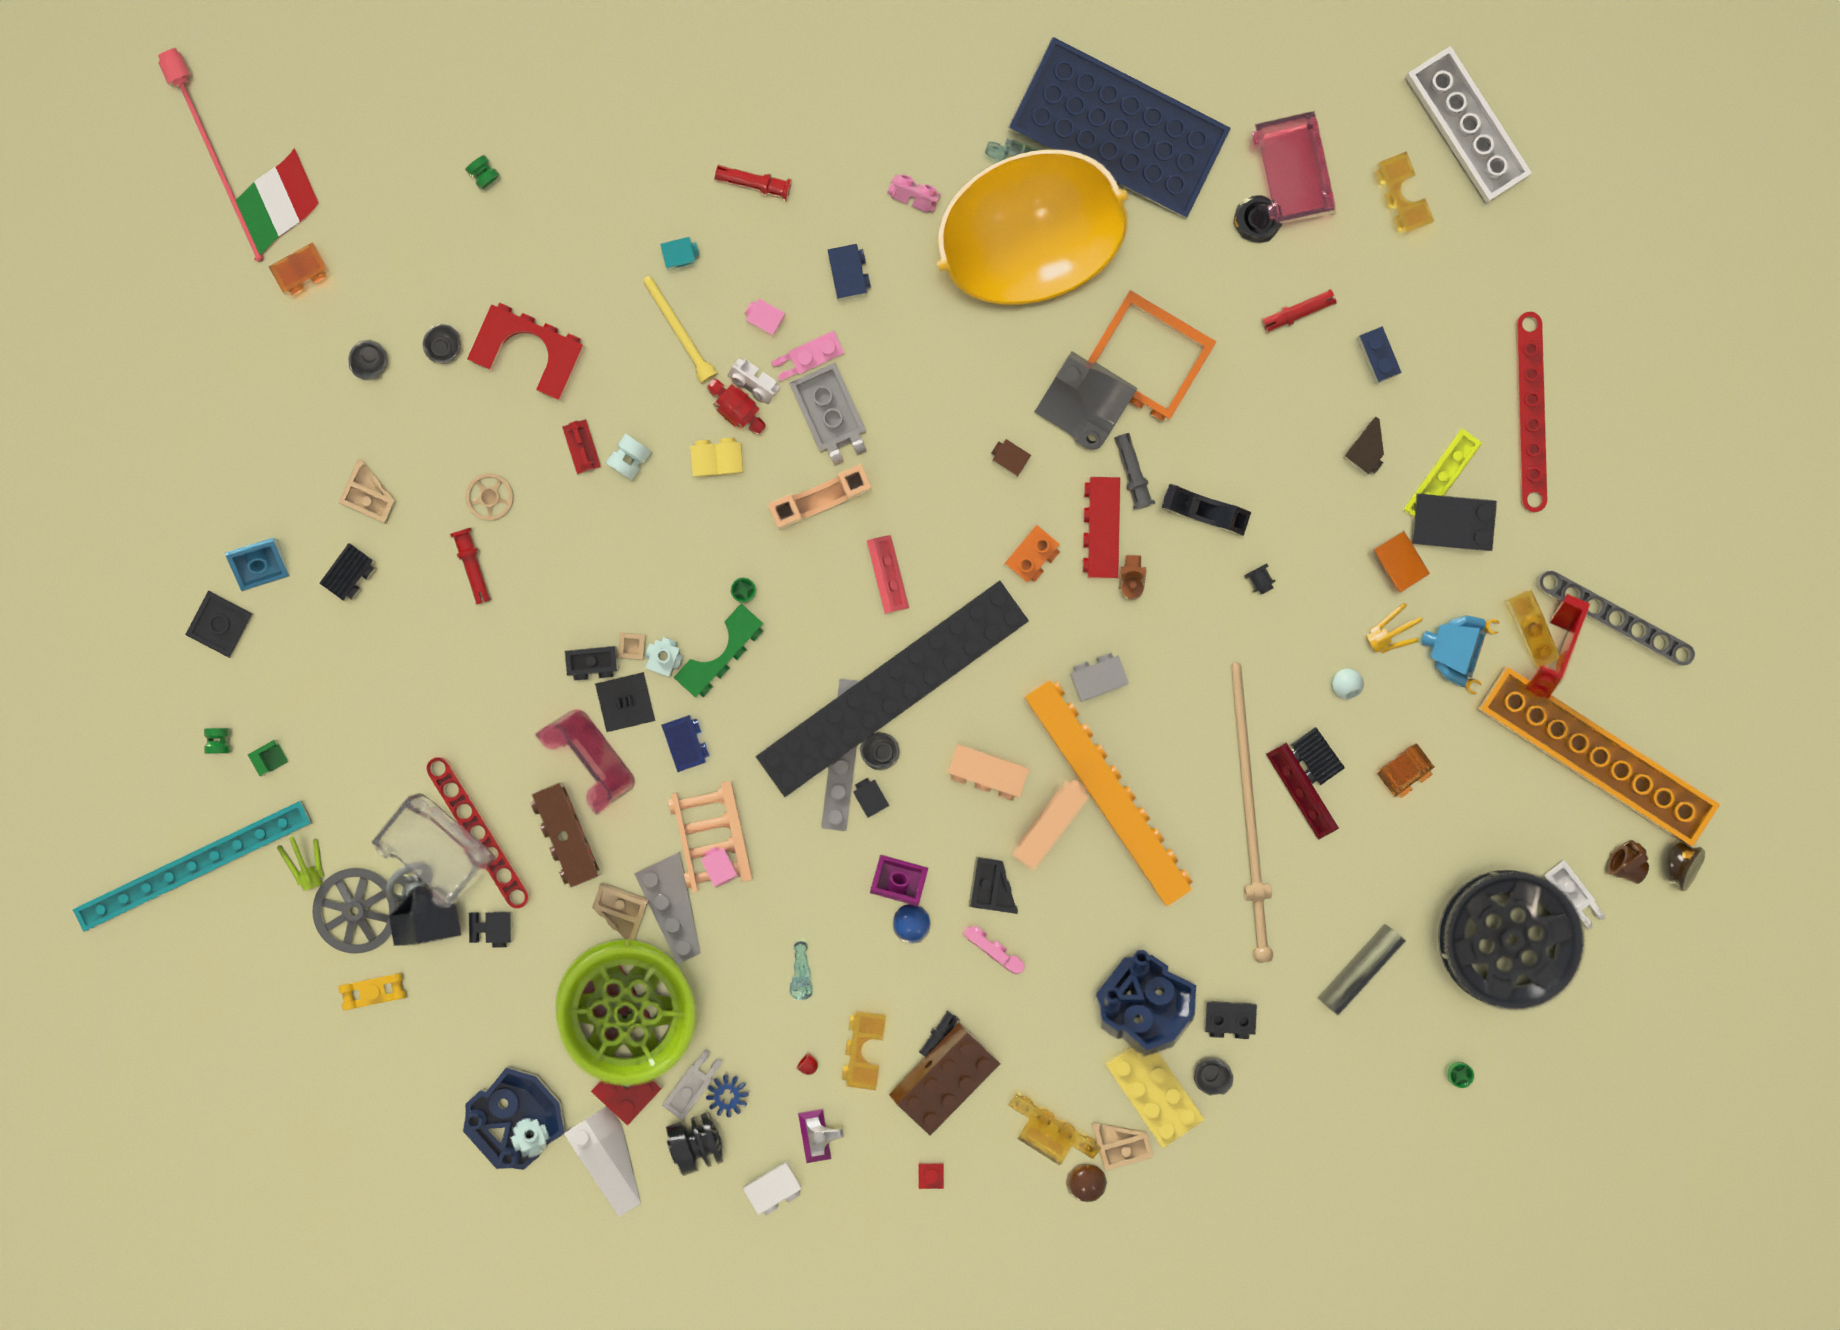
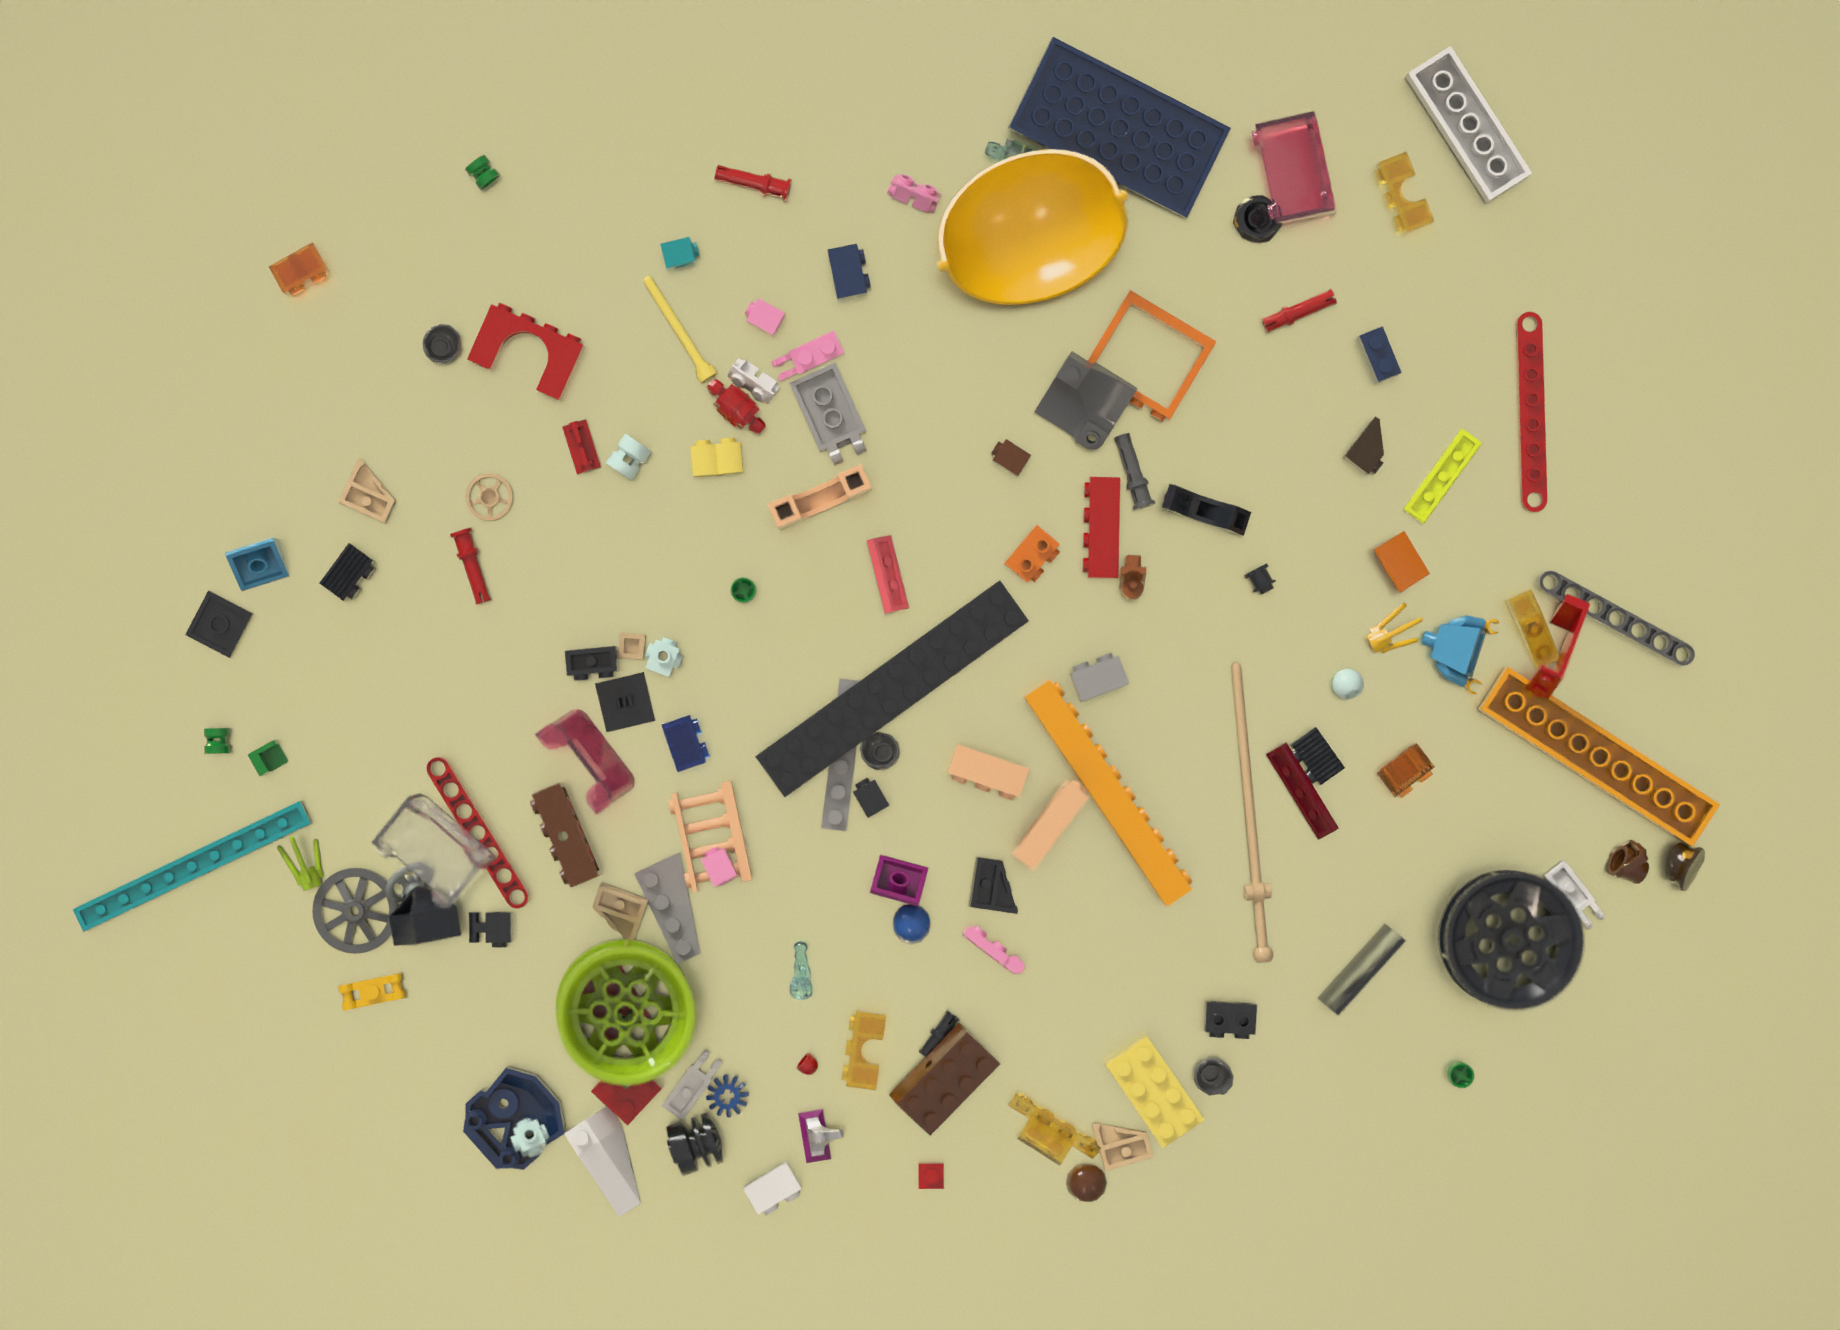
flag [158,48,319,262] -> none
dark grey hair [348,339,387,380] -> none
green arch [673,603,764,698] -> none
dark blue brick [1095,950,1196,1056] -> none
black slope [1412,493,1497,551] -> none

